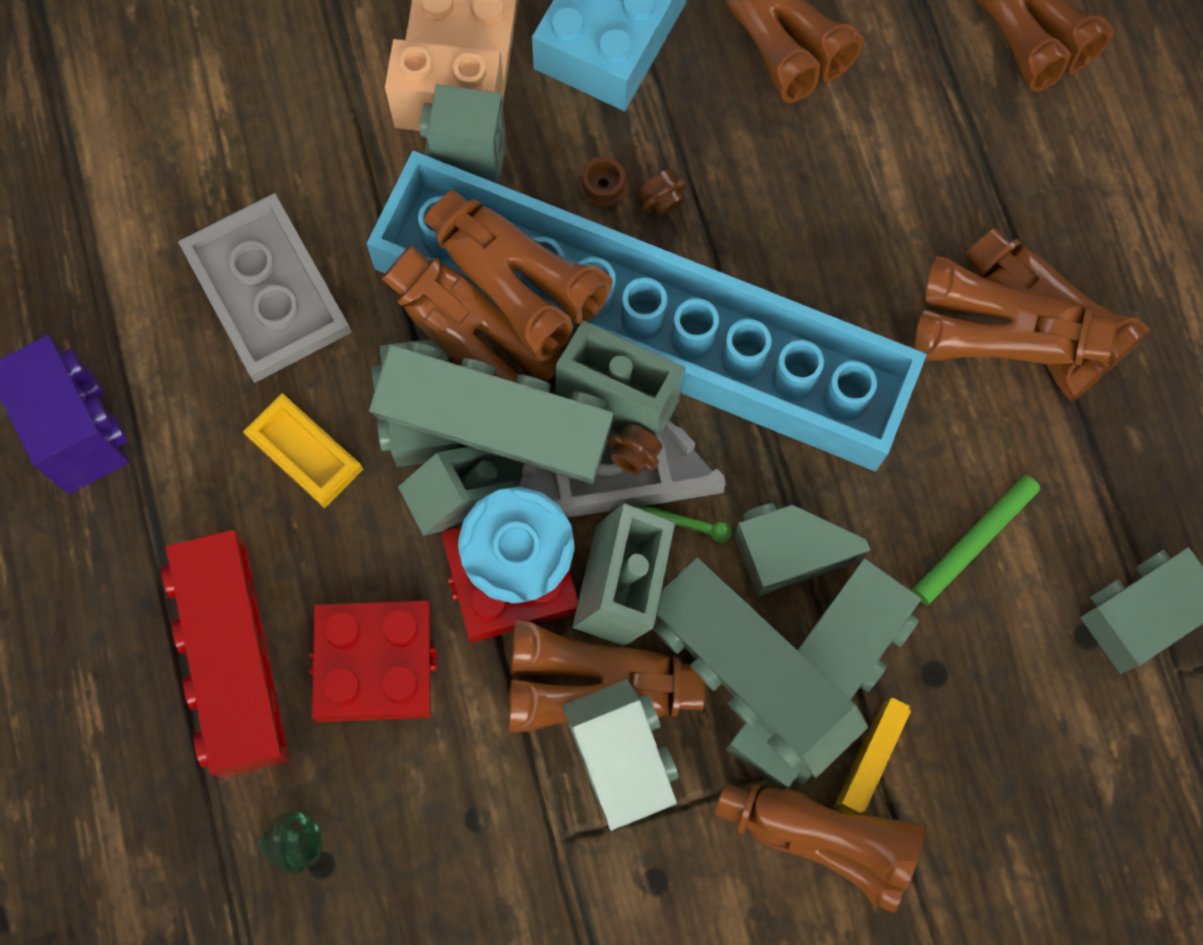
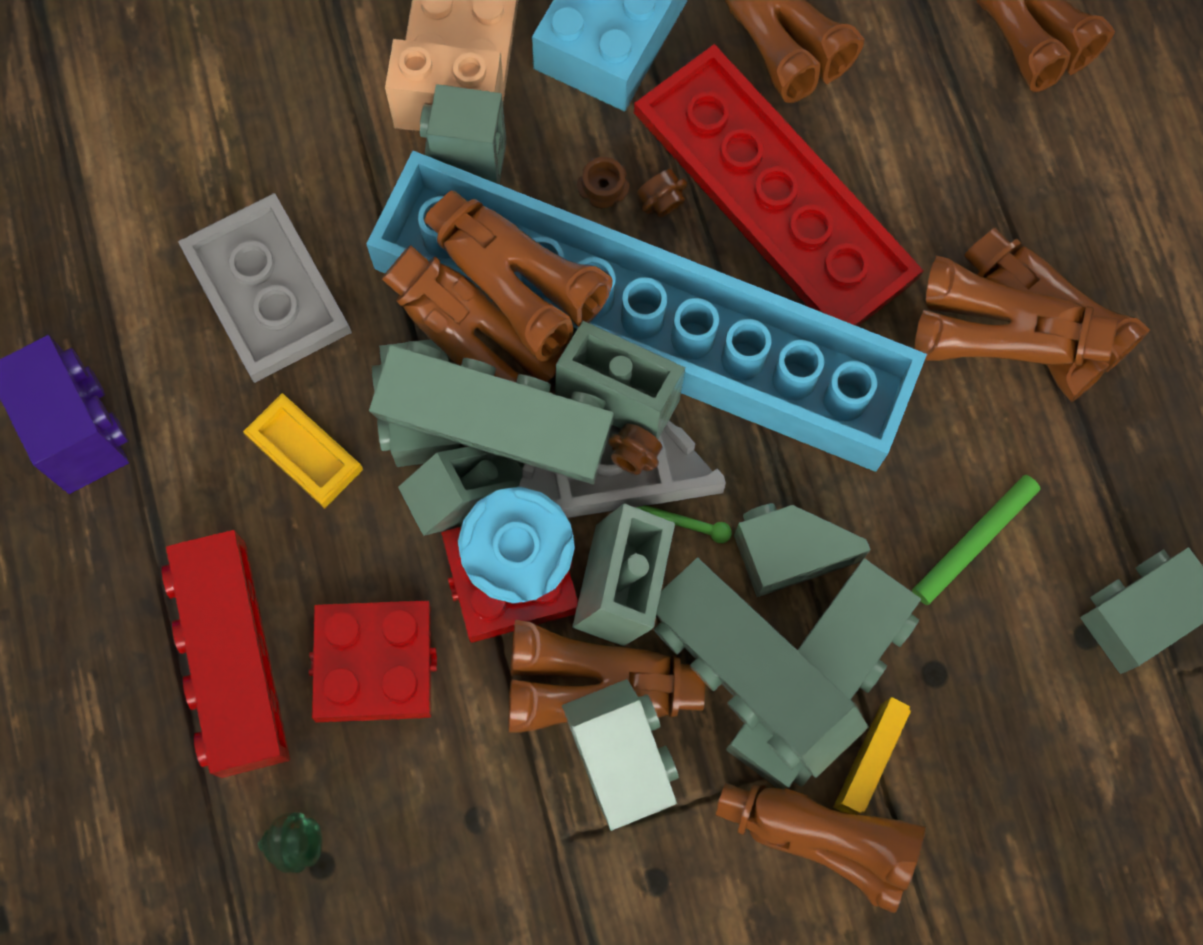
none -> red plate [634,44,924,327]

